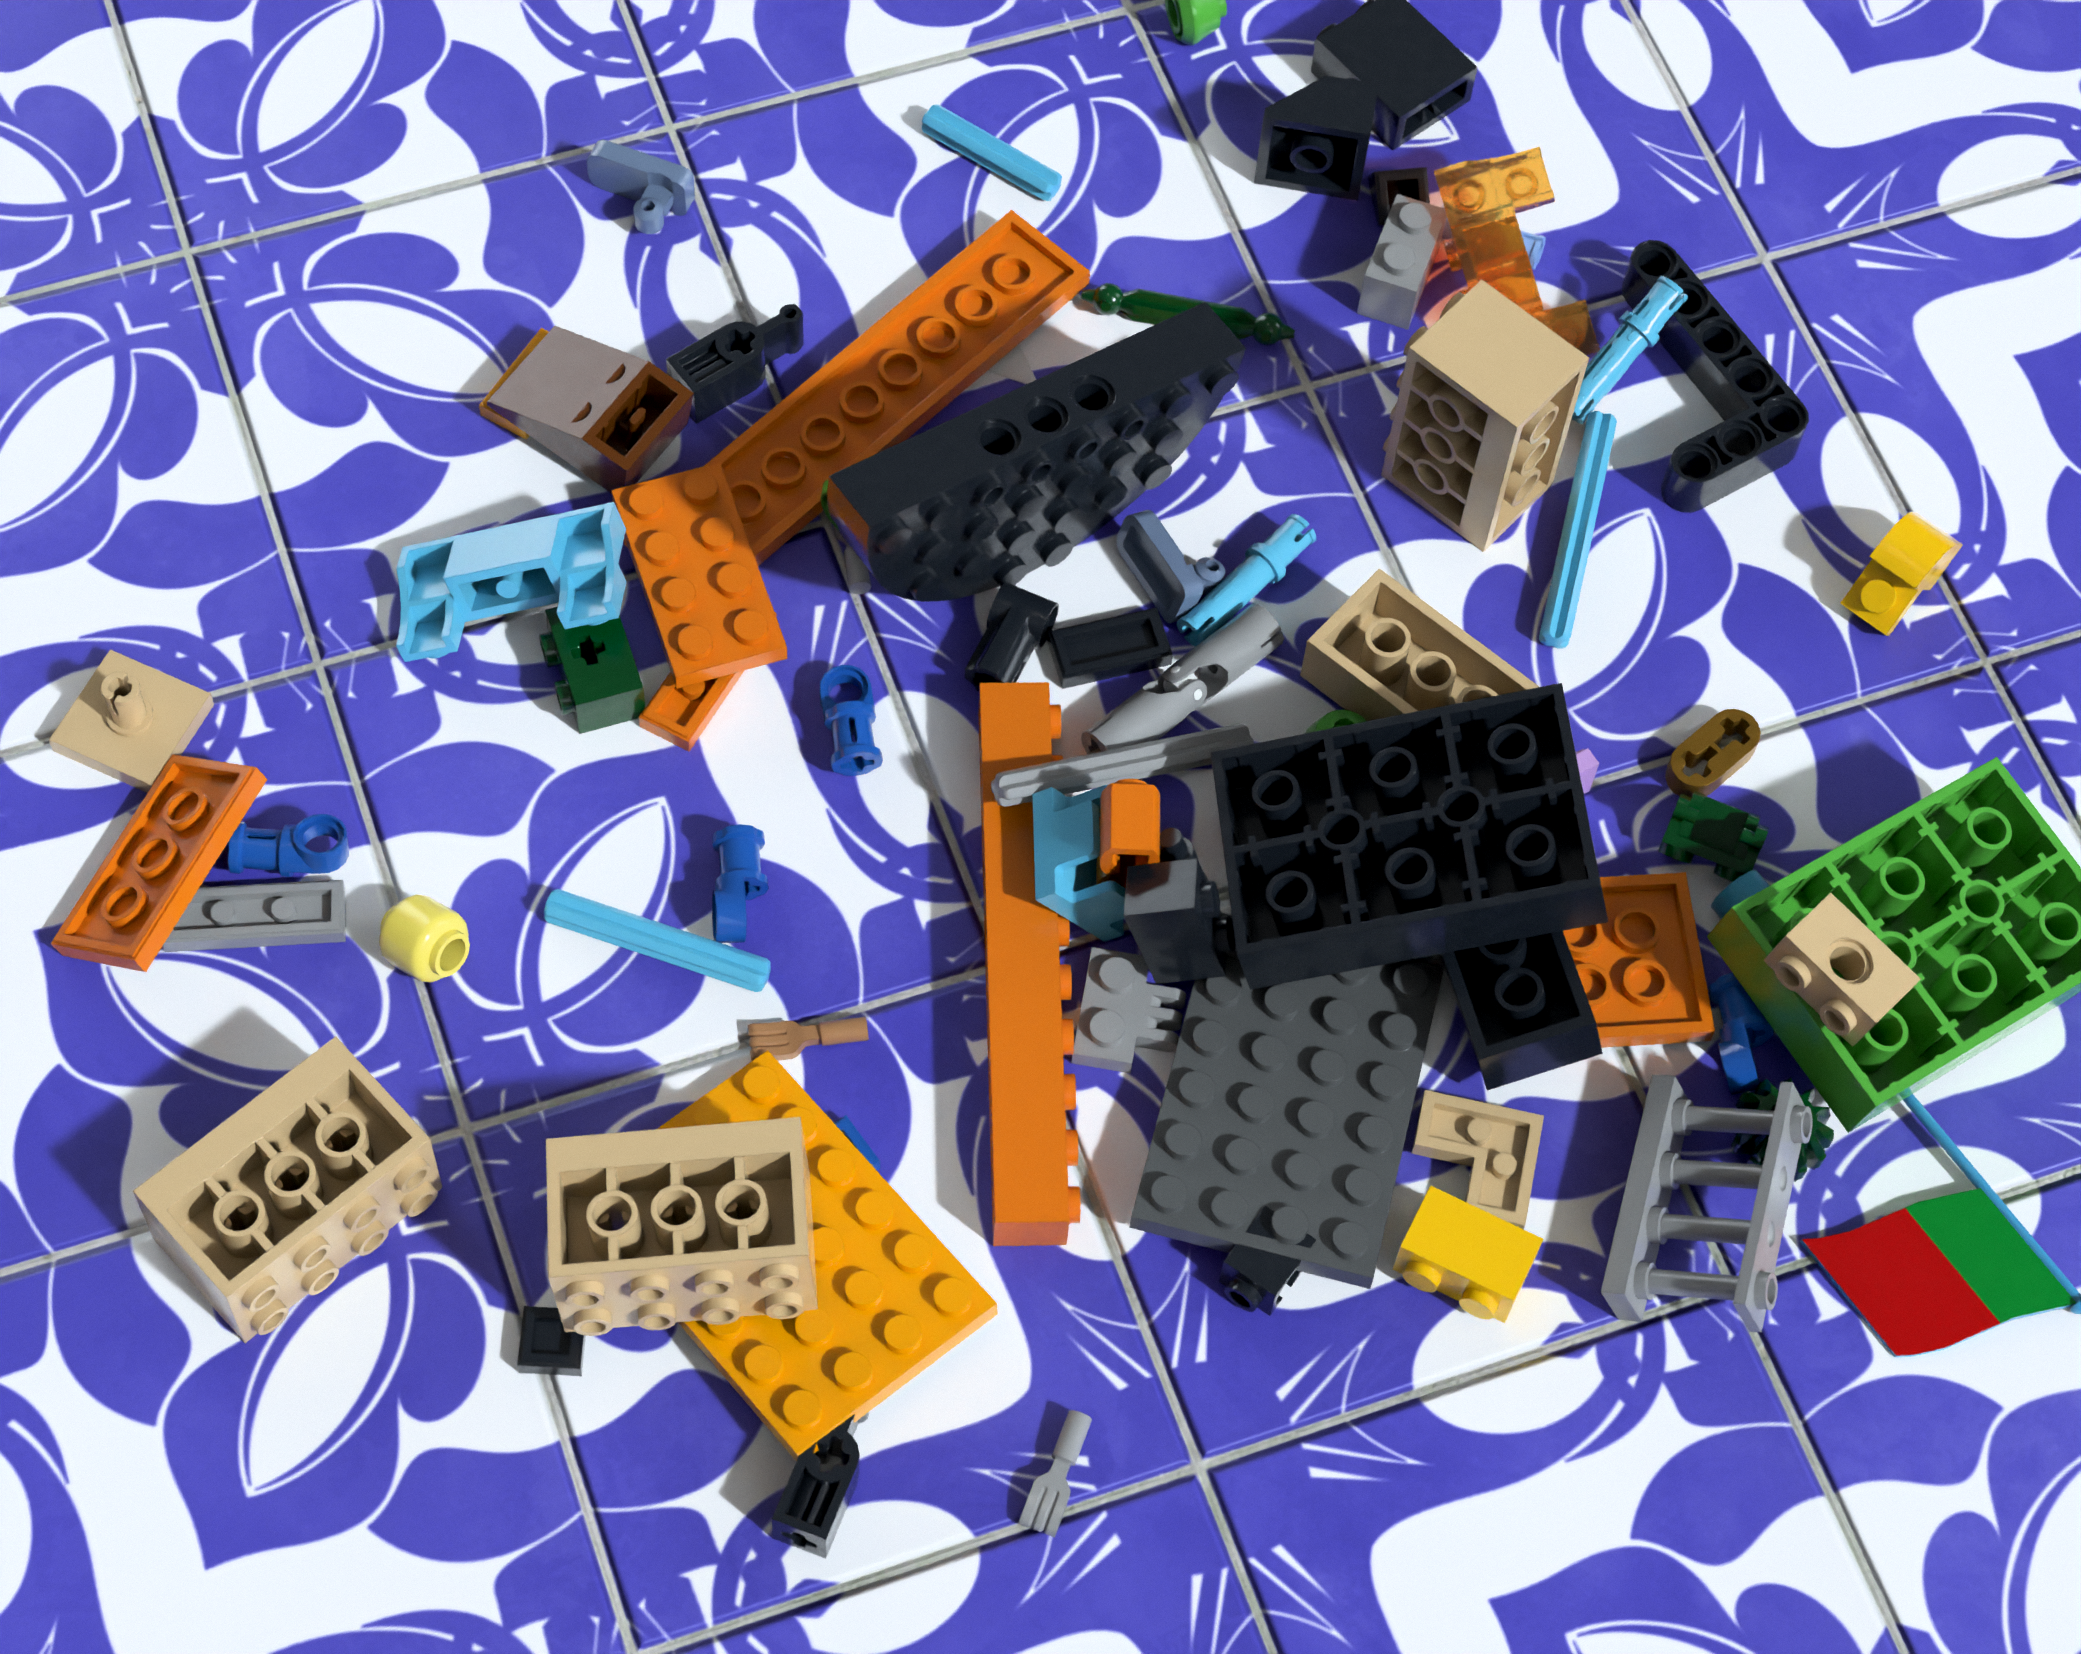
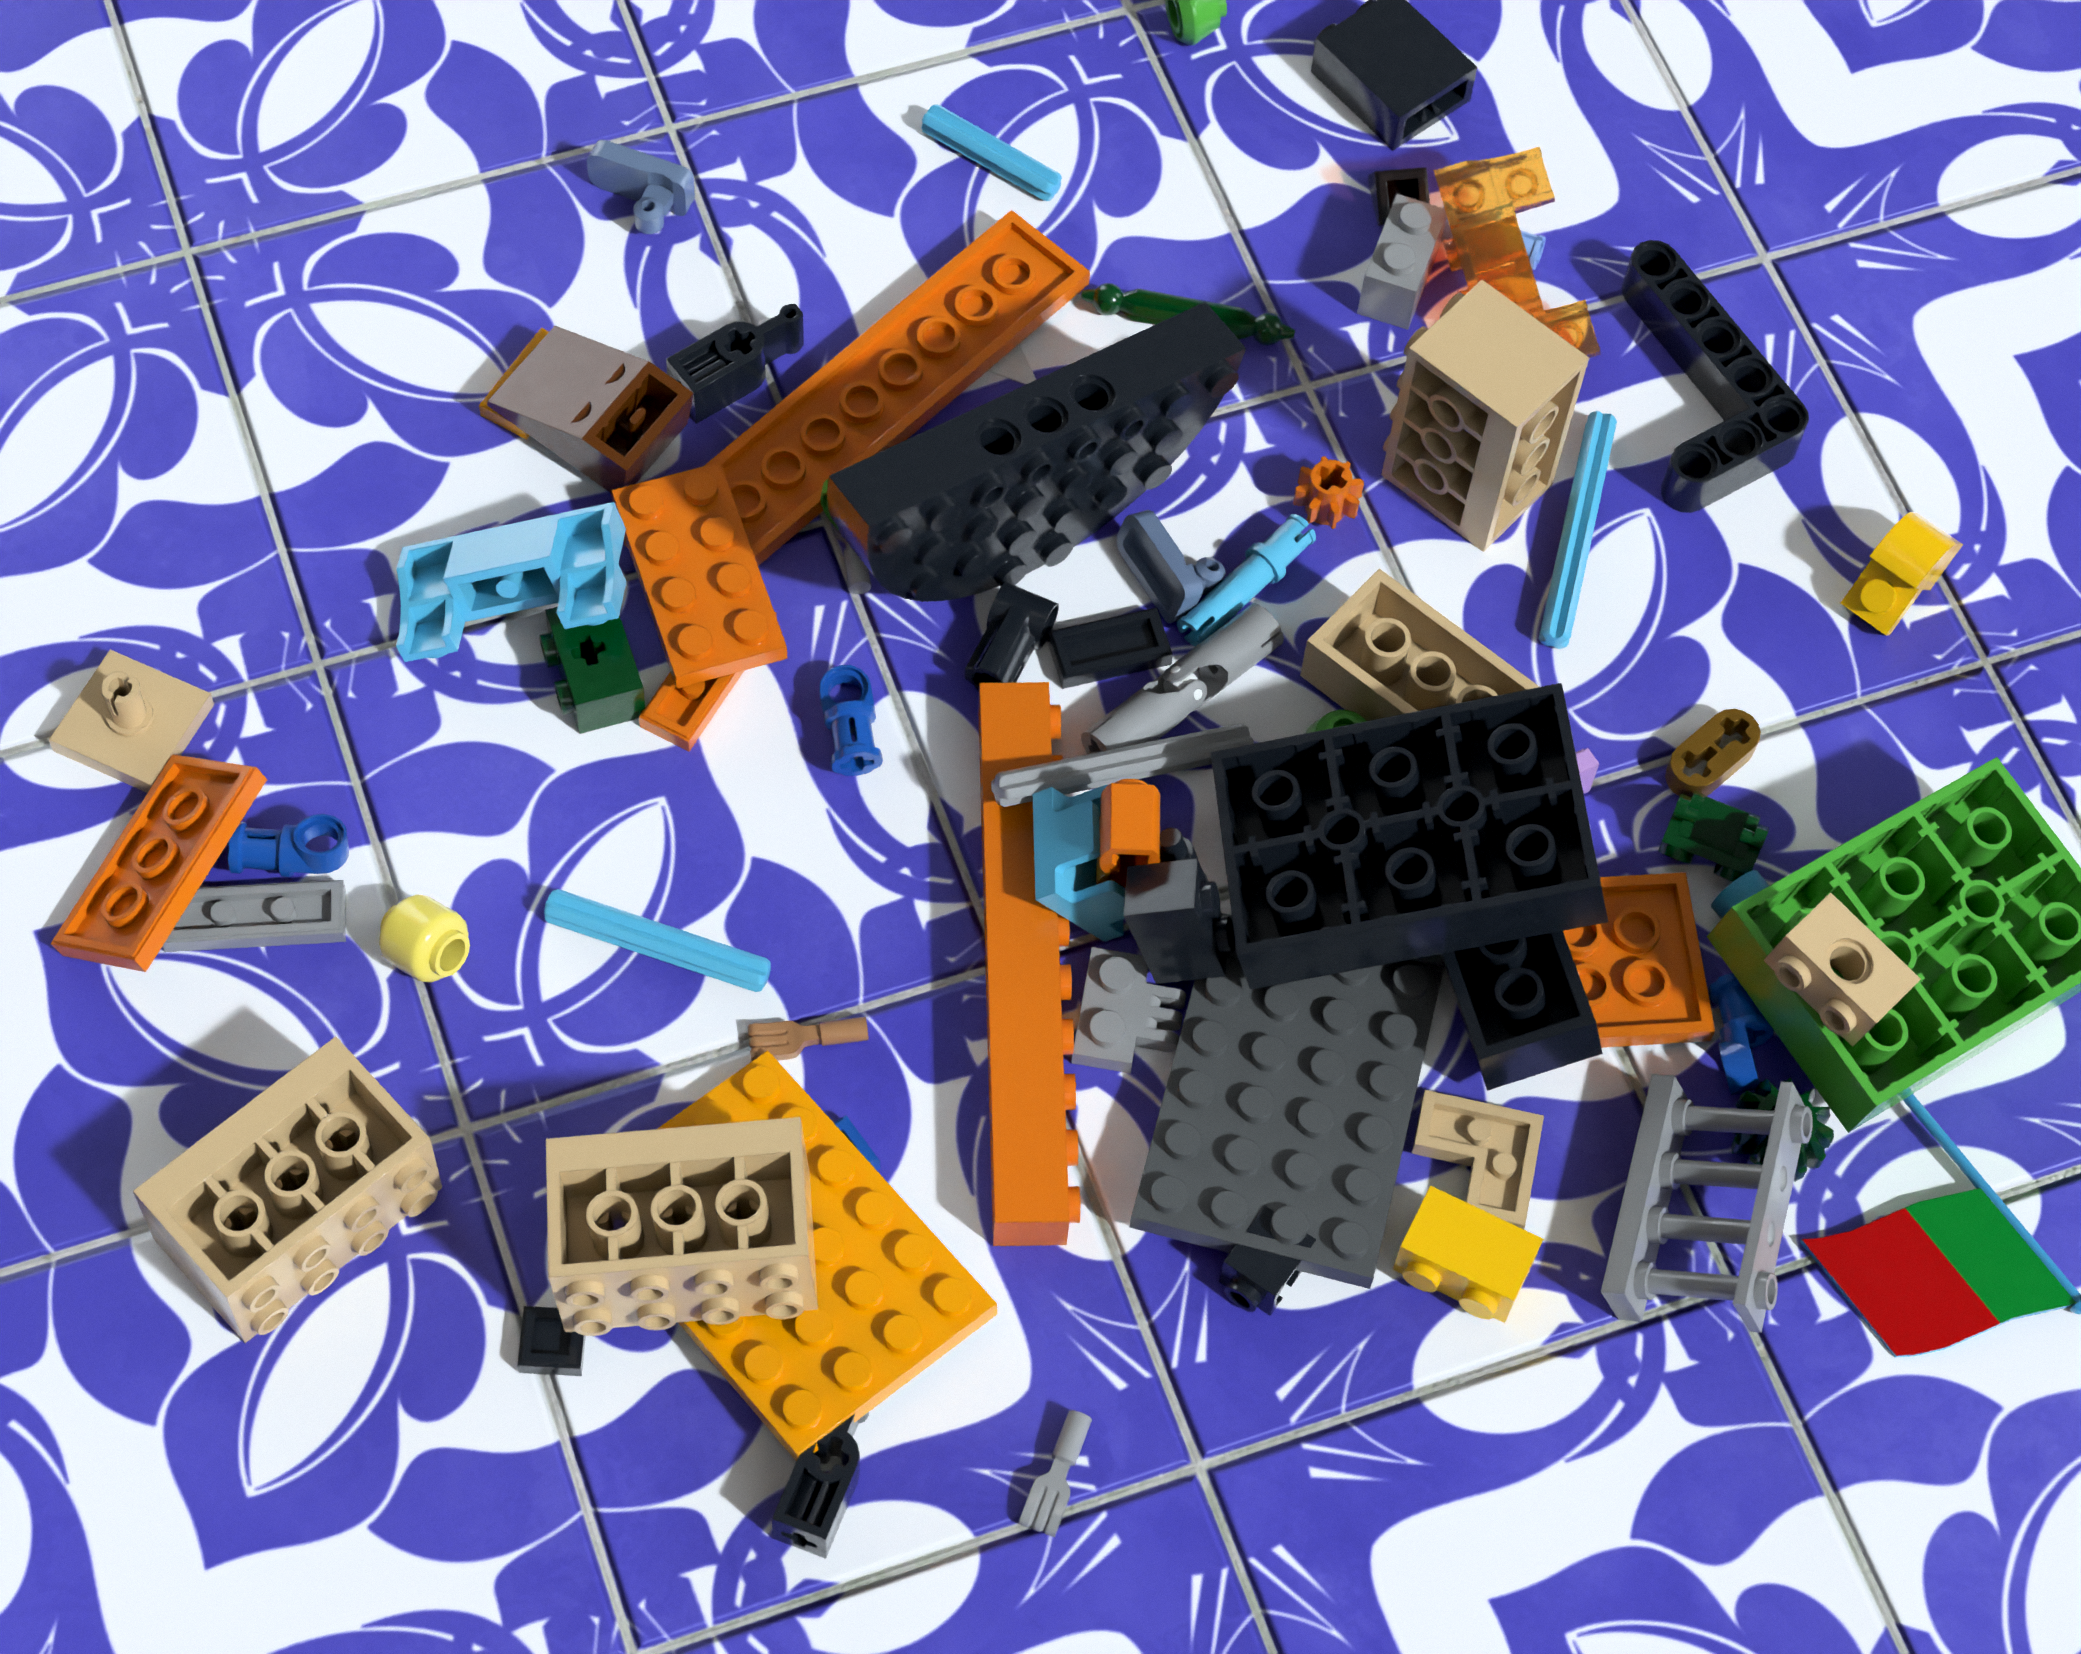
blue connector [712,824,769,943] -> none
black slope [1254,75,1379,201] -> none
medium azure pin [1572,276,1688,424] -> none
none -> orange gear [1293,456,1364,529]

